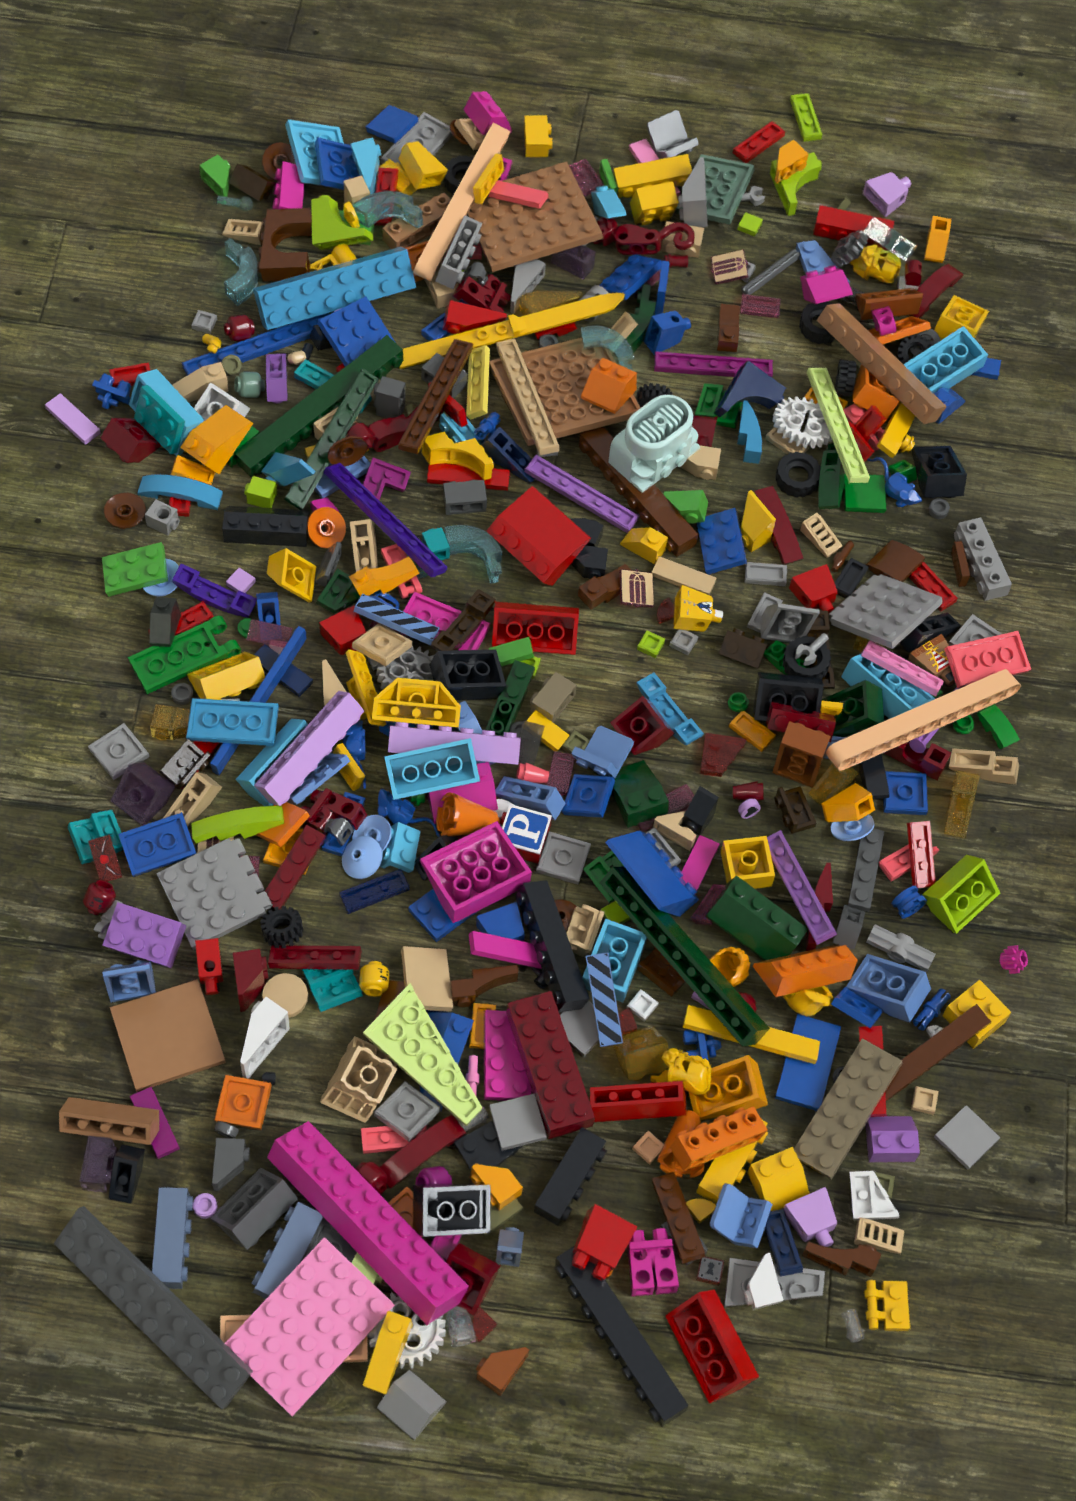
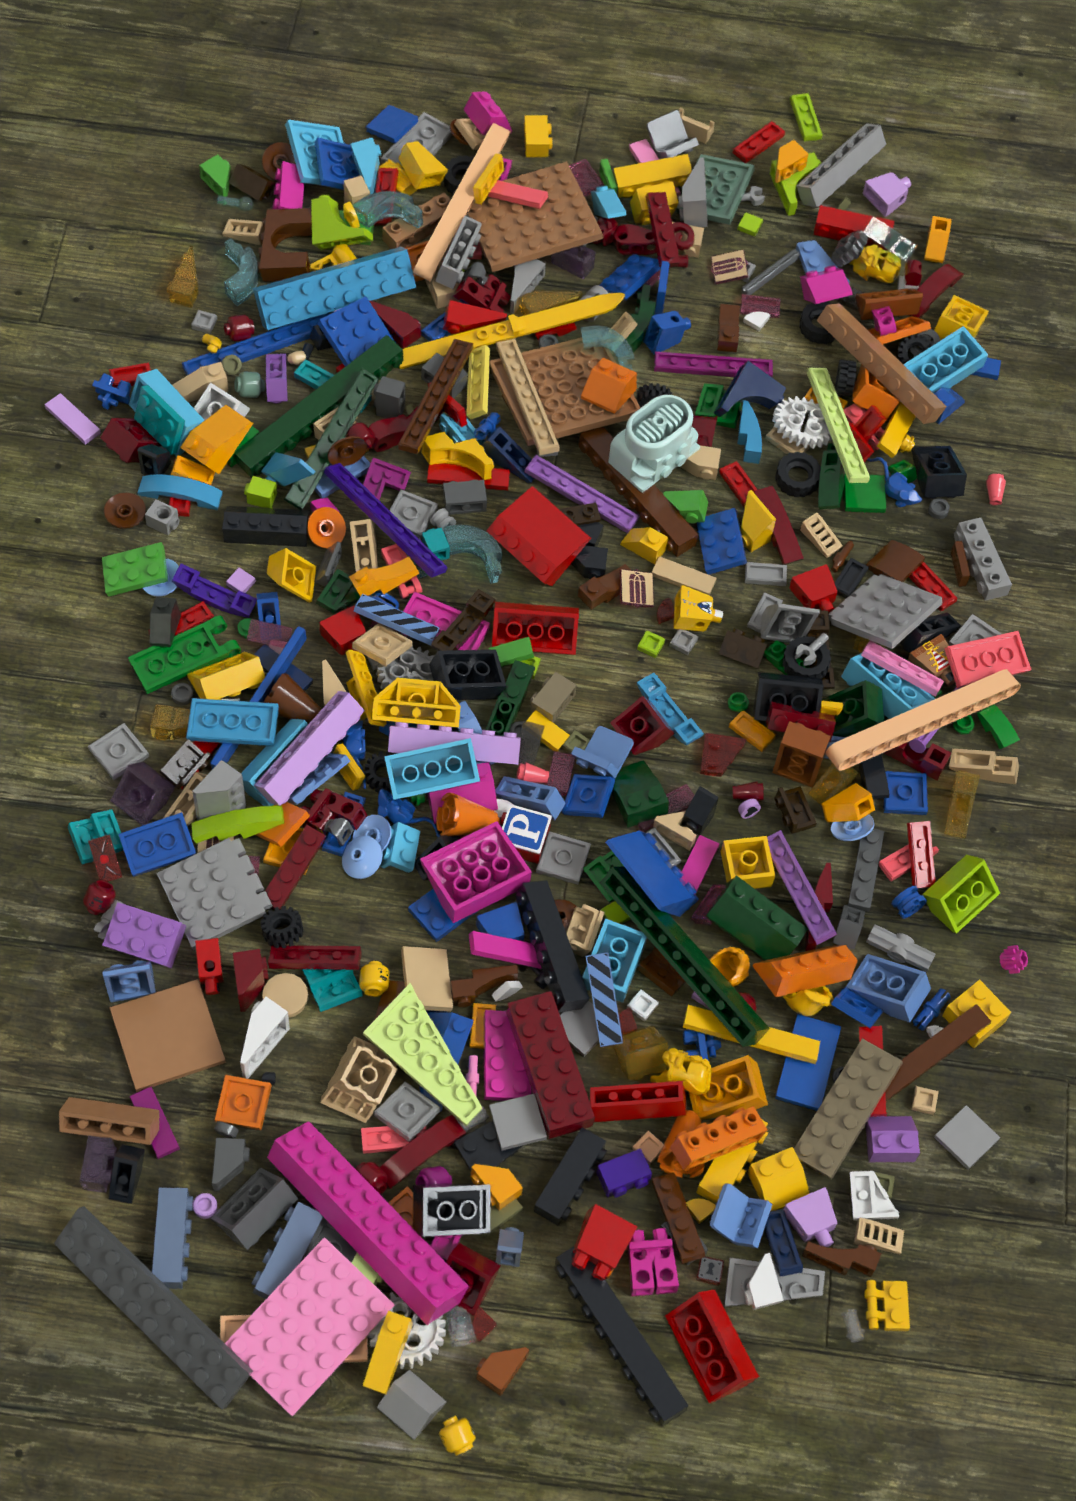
clear blue tile [339,869,410,914] -> none
none -> black slope [137,444,171,476]
none -> clear yellow slope [167,246,199,308]
none -> light grey slope [192,760,246,821]
none -> reddish brown cone [263,673,322,724]
none -> black tyre [365,751,394,793]
none -> dark red slope [369,300,421,349]
none -> light grey tile [389,490,438,539]
none -> light grey wheel [430,508,456,534]
none -> yellow head [439,1416,476,1456]
none -> white tile [492,981,523,1001]
none -> dark brown bracket [559,502,601,526]
none -> dark purple brick [596,1148,652,1198]
none -> dark red plate [645,192,680,267]
none -> tan hinge [679,108,714,144]
none -> red tile [719,461,758,508]
none -> white tile [743,312,770,331]
none -> light grey brick [797,123,886,207]
none -> coral cone [986,474,1006,505]

